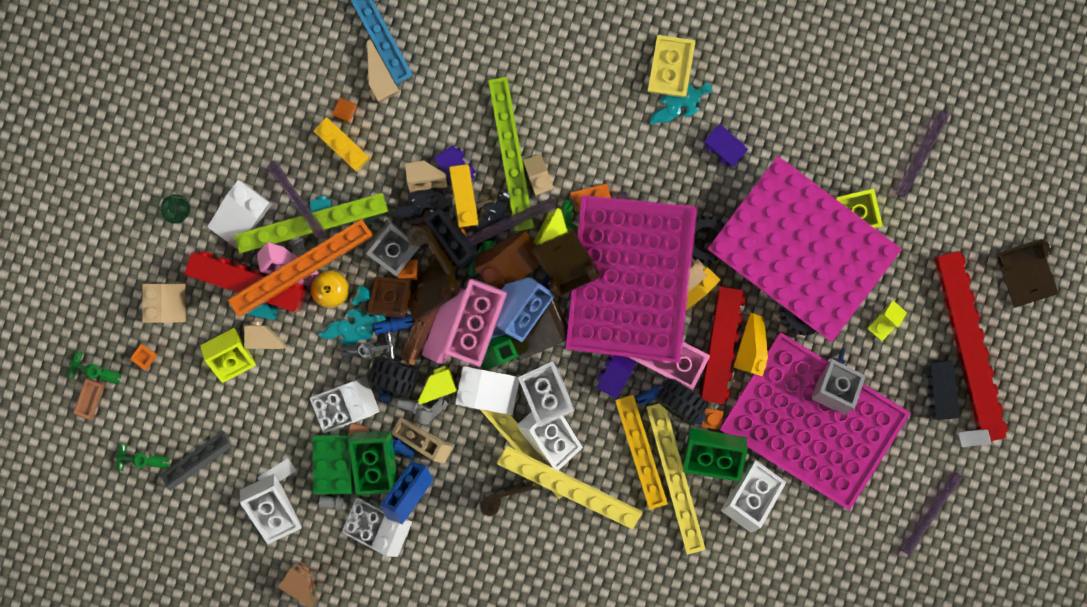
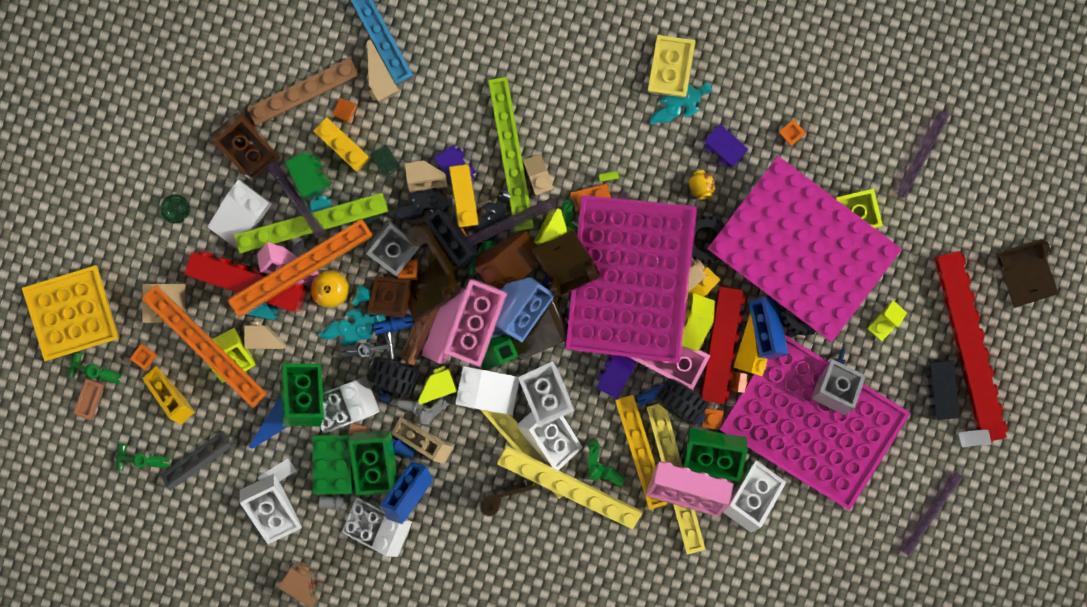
none -> yellow plate [22,265,120,361]
none -> orange plate [142,285,268,408]
none -> yellow slope [142,366,195,425]
none -> reddish brown slope [211,110,280,182]
none -> medium nougat plate [247,58,359,126]
none -> blue slope [249,397,288,449]
none -> green brick [279,363,324,426]
none -> green brick [285,152,332,200]
none -> clear green brick [370,144,400,176]
none -> green pin [587,438,626,488]
none -> lime tile [598,171,619,183]
none -> bright pink slope [646,462,733,517]
none -> neon yellow brick [682,293,715,351]
none -> yellow head [688,170,715,200]
none -> orange plate [729,371,747,393]
none -> blue brick [748,297,788,359]
none -> orange plate [779,119,806,147]

